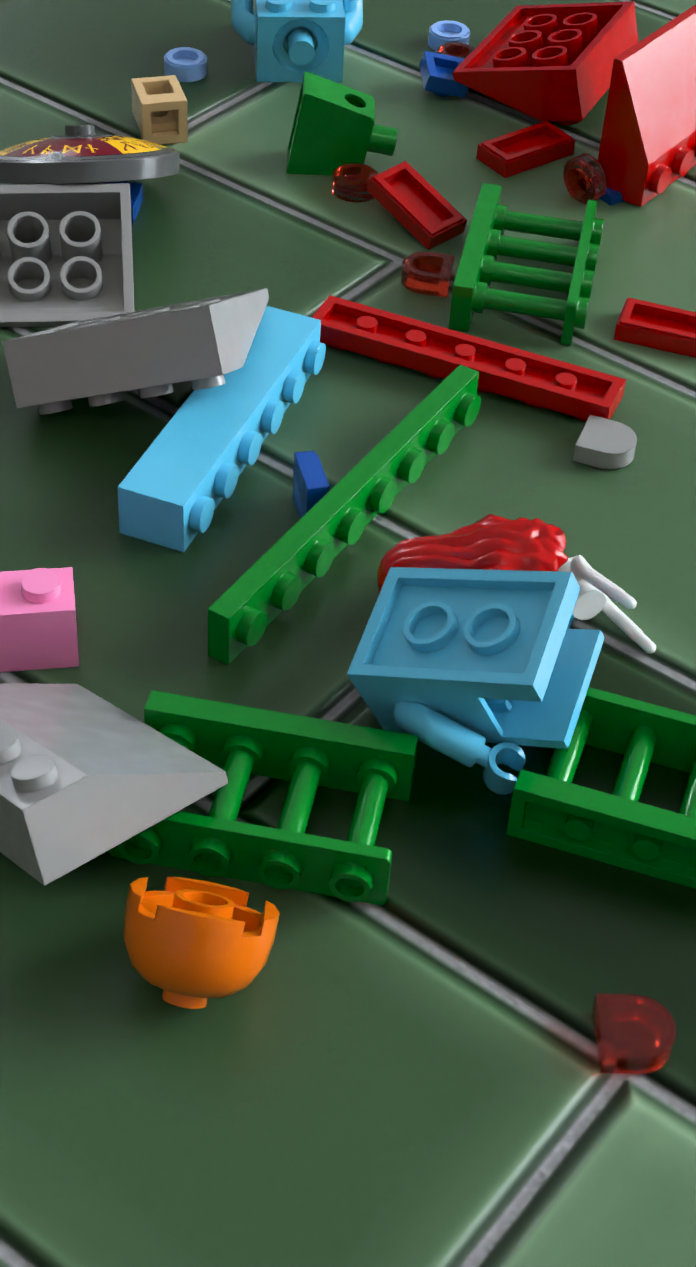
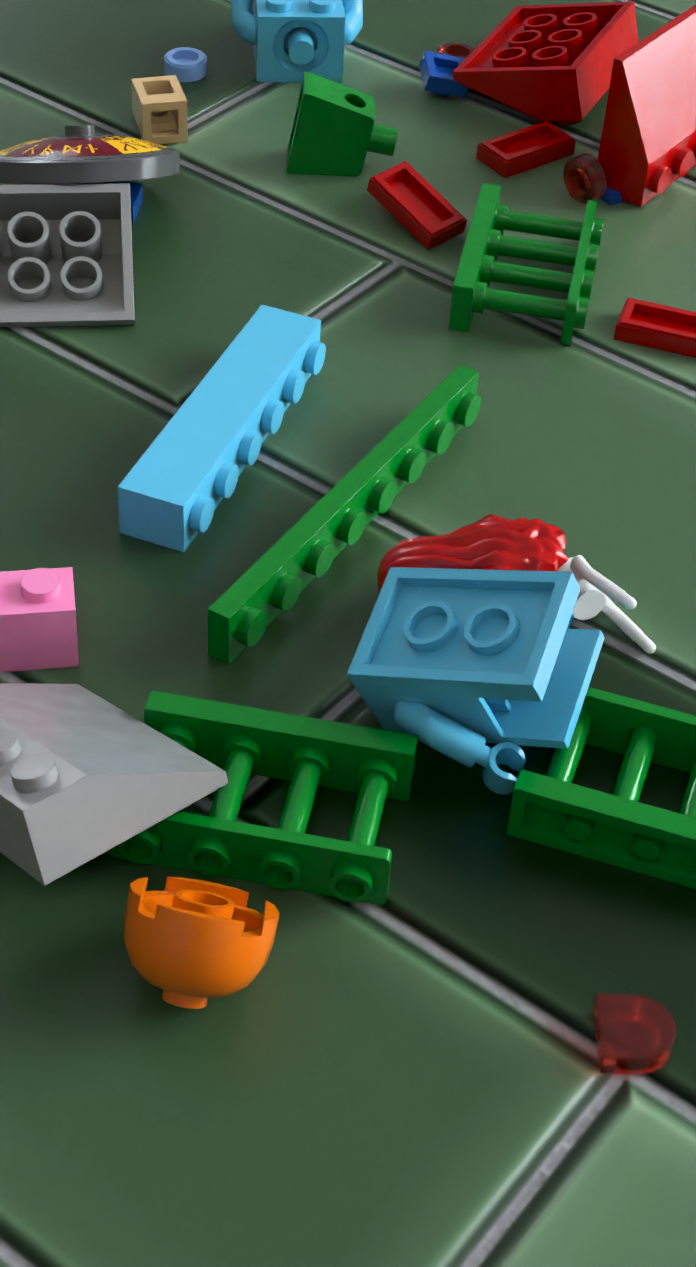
light grey slope [2,288,269,415] -> none
blue tile [293,451,330,519] -> none
red plate [311,295,626,422] -> none
clear red tile [332,163,378,203] -> none
clear red tile [401,252,455,297] -> none
light blue tile [428,20,470,54] -> none
light grey tile [573,415,637,470] -> none

